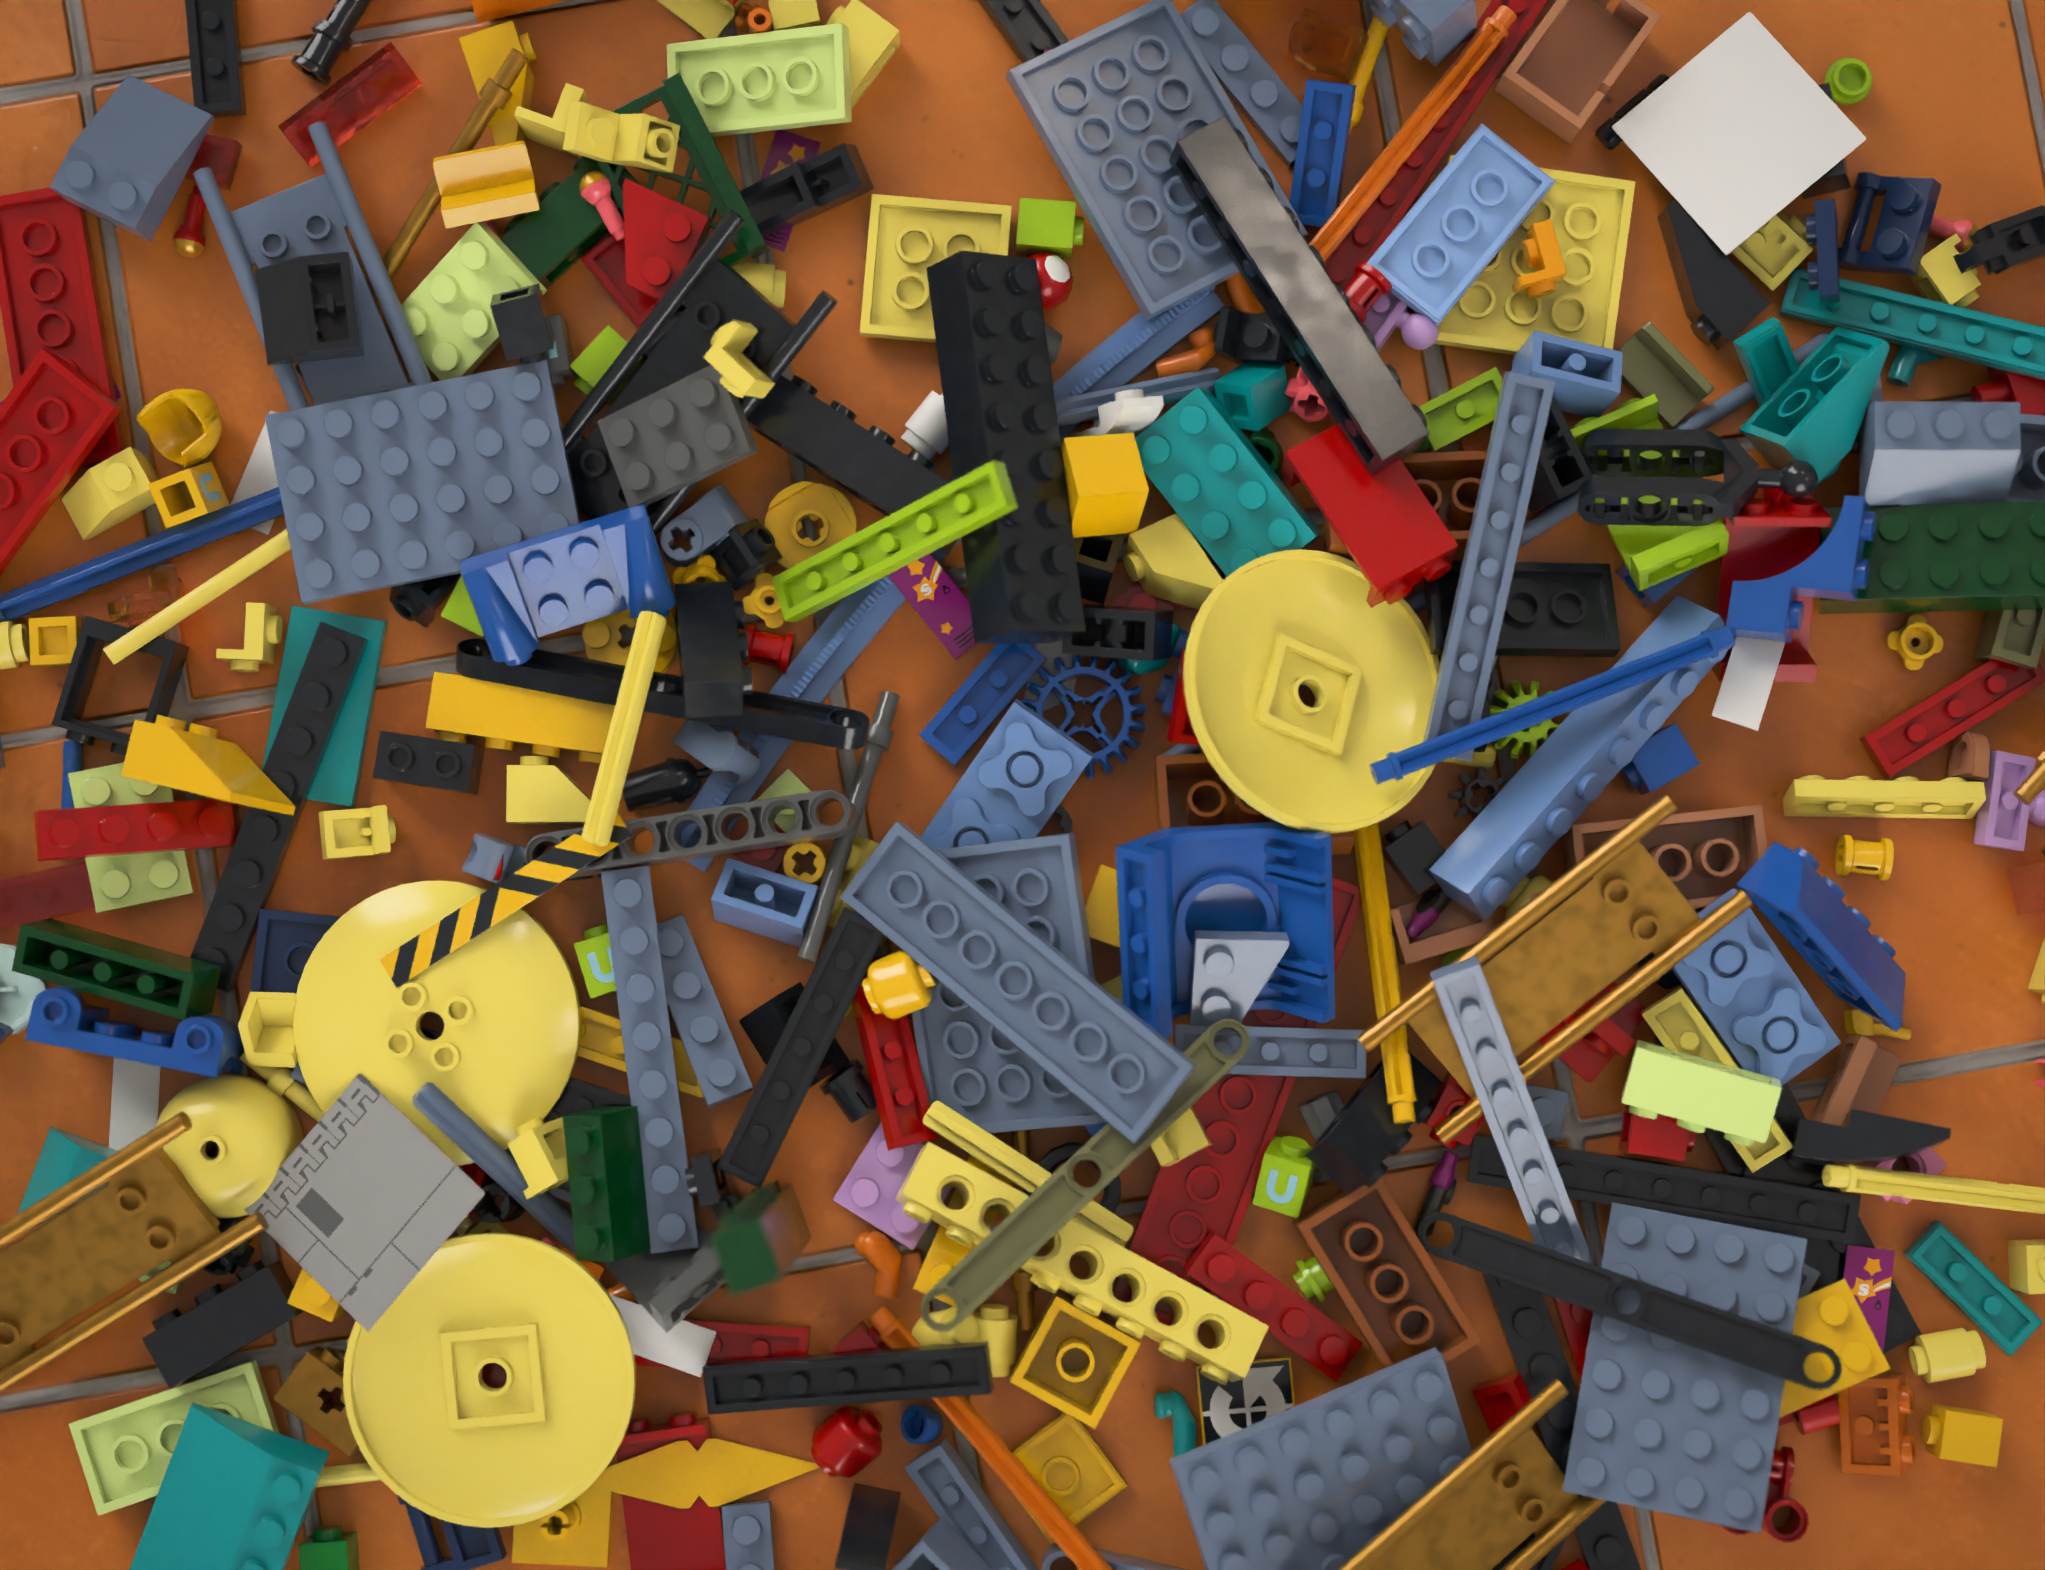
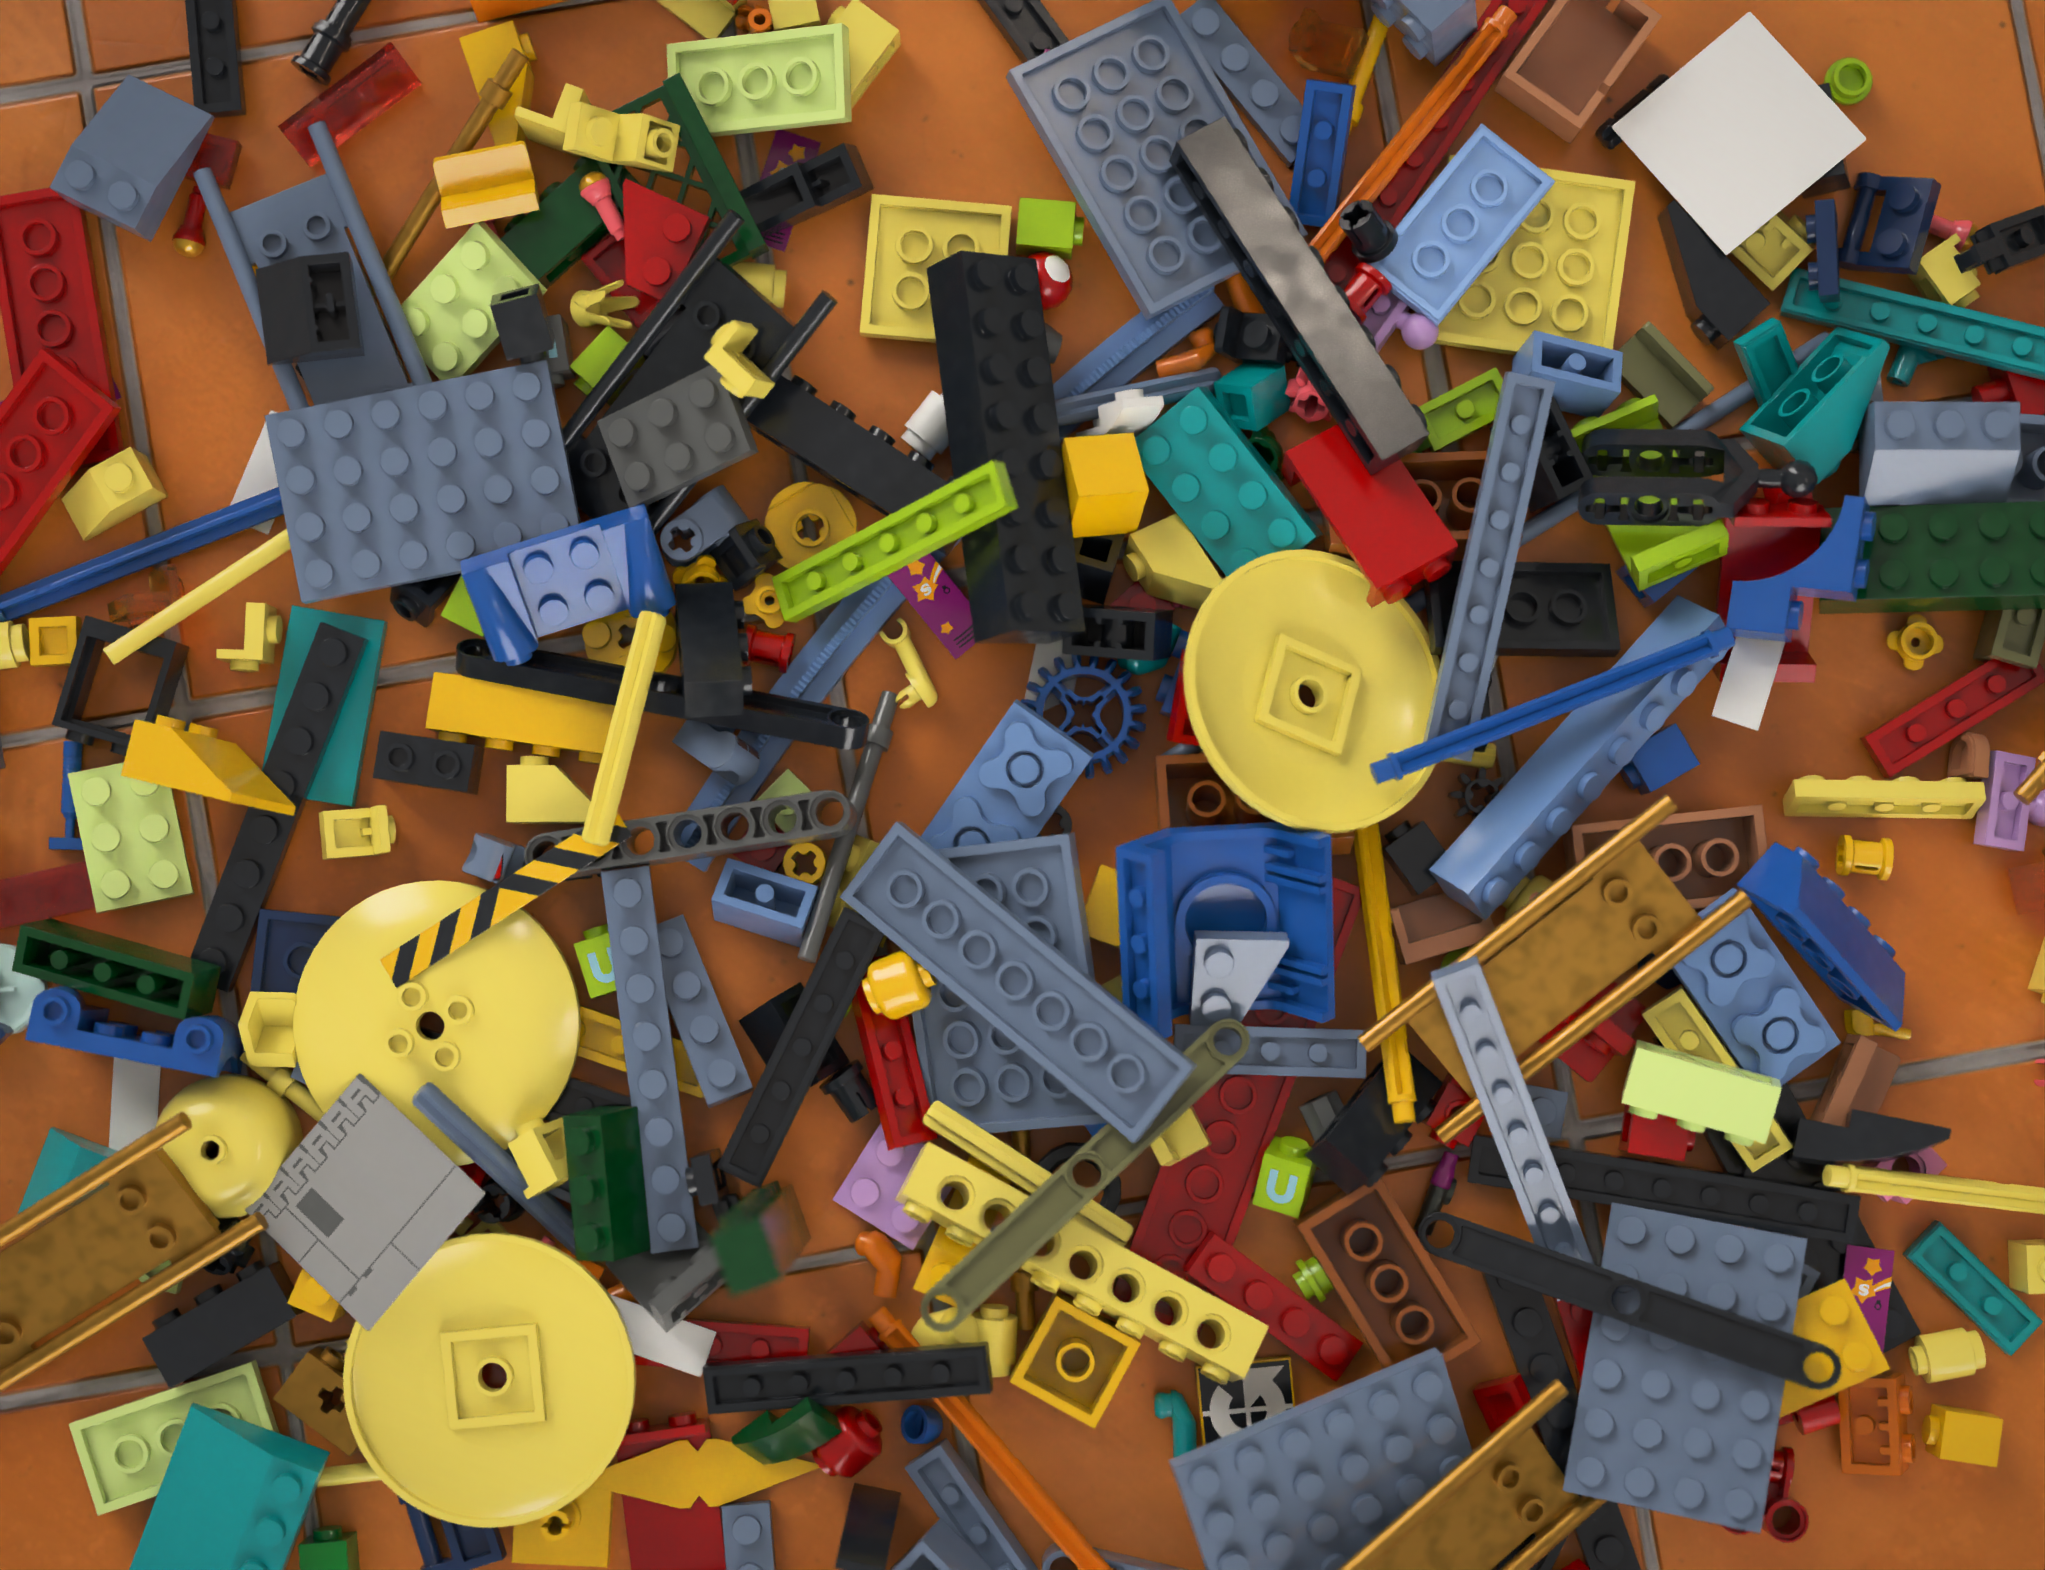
red plate [34,799,236,861] -> none
yellow hair [136,388,222,468] -> none
yellow brick [148,461,230,529] -> none
black piece [622,757,710,812] -> none
blue plate [919,643,1047,766] -> none
yellow tile [1010,1412,1128,1544] -> none
piece [1405,886,1452,941] -> none
lime gear [1489,680,1562,760] -> none
light orange bracket [1512,219,1566,298] -> none
none -> light yellow piece [570,279,640,329]
none -> dark green slope [731,1397,842,1465]
none -> light yellow piece [878,617,938,709]
none -> black bush [1339,200,1398,263]

